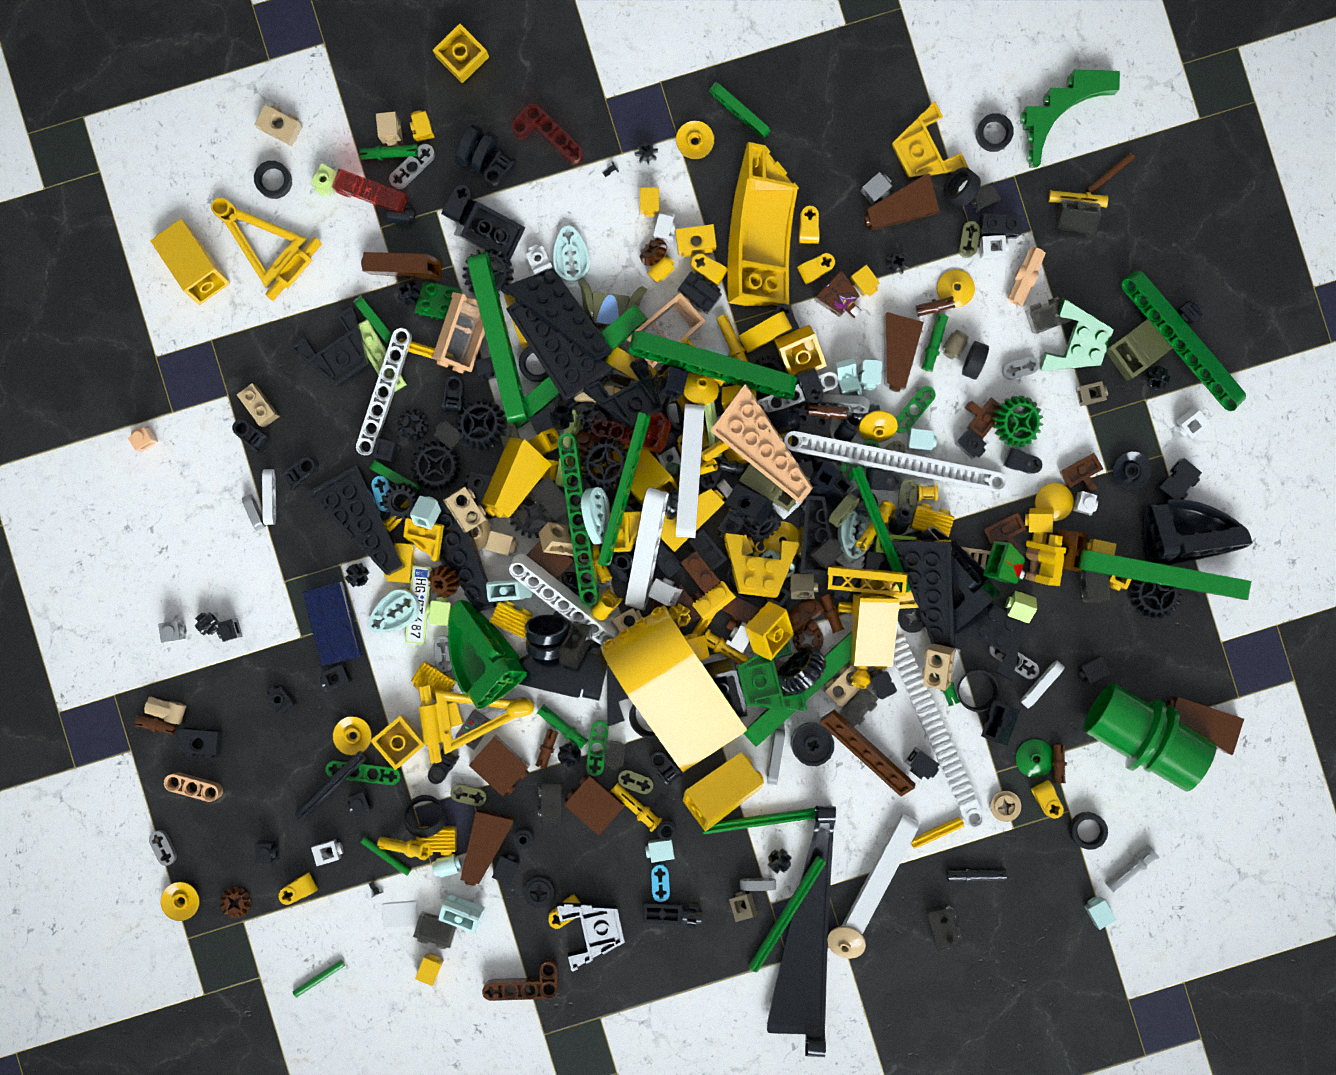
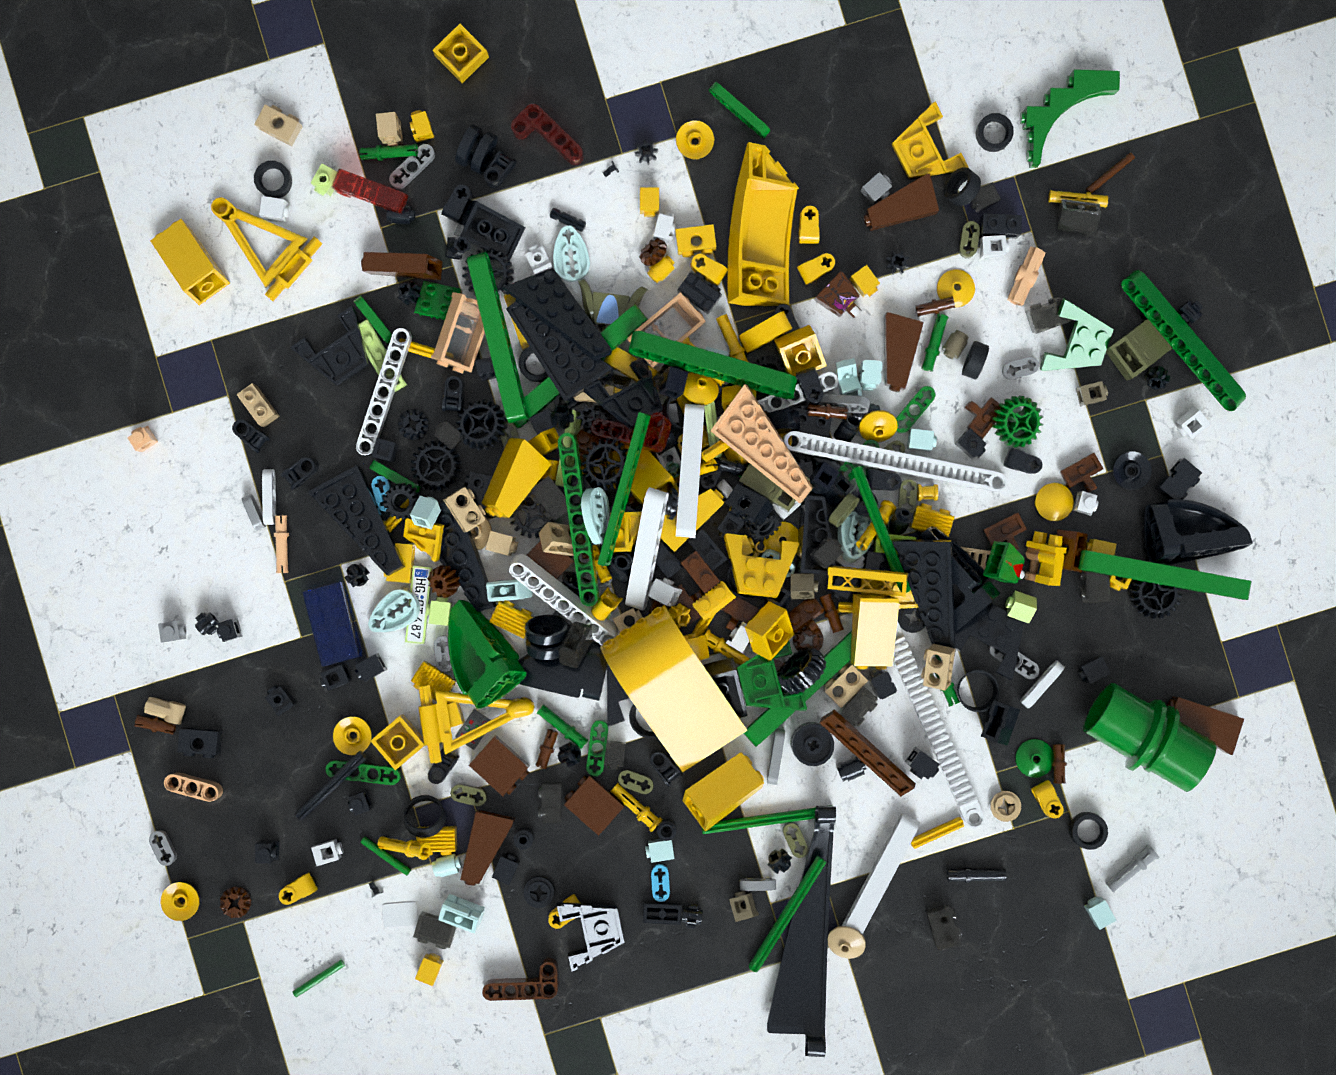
yellow plate [851,669,870,689] -> none
yellow brick [1025,508,1053,533] -> none
none -> white brick [259,196,291,222]
none -> light nougat pin [274,515,289,573]
none -> black brick [355,653,388,682]
none -> black piece [445,236,471,260]
none -> black axle [550,208,586,232]
none -> olive beam [783,822,808,858]
none -> black brick [837,757,867,782]

